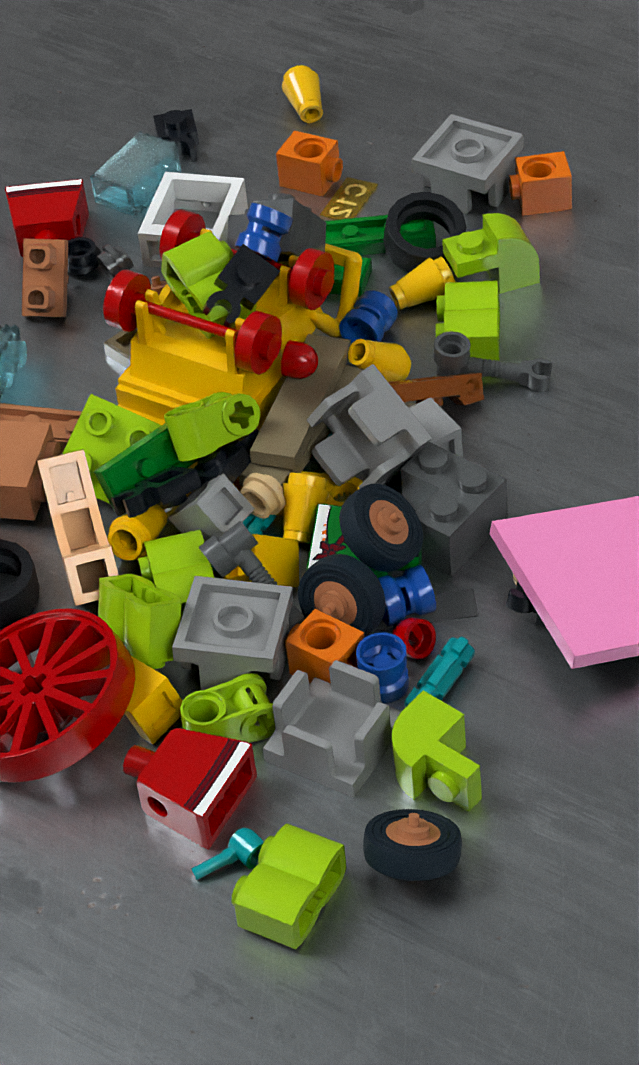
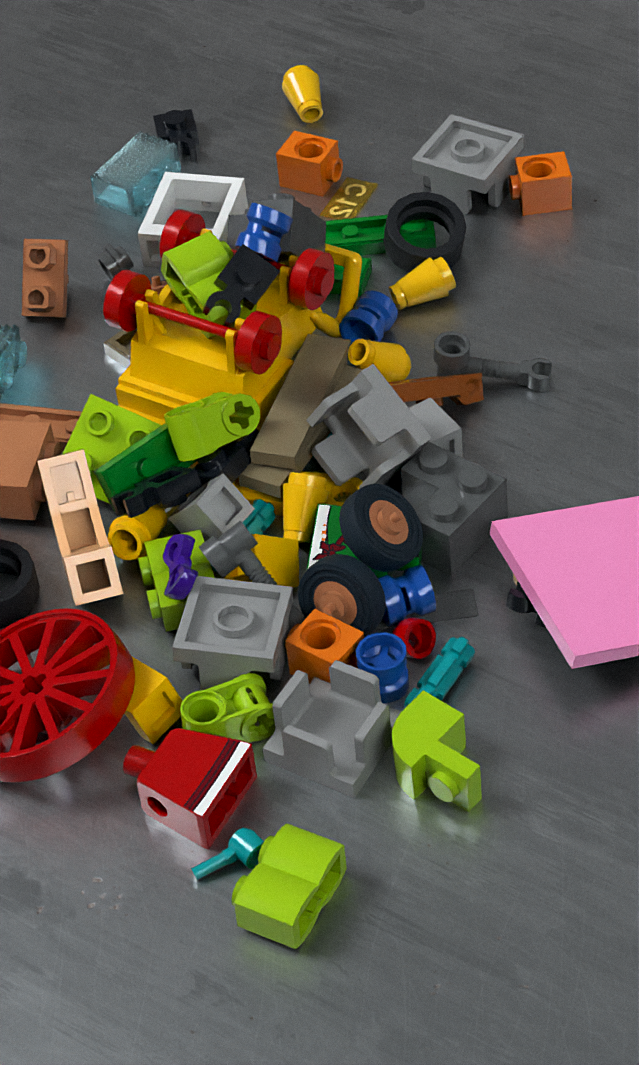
red torso [5,179,89,257] -> none
black plate [68,237,101,275] -> none
lime brick [98,574,182,669] -> none
tan plate [240,473,285,518] -> none
red hinge [281,340,318,379] -> none
black wheel [363,809,462,881] -> none
lime brick [436,280,500,361] -> none
lime brick [442,213,540,294] -> none
none -> dark purple piece [163,534,198,600]

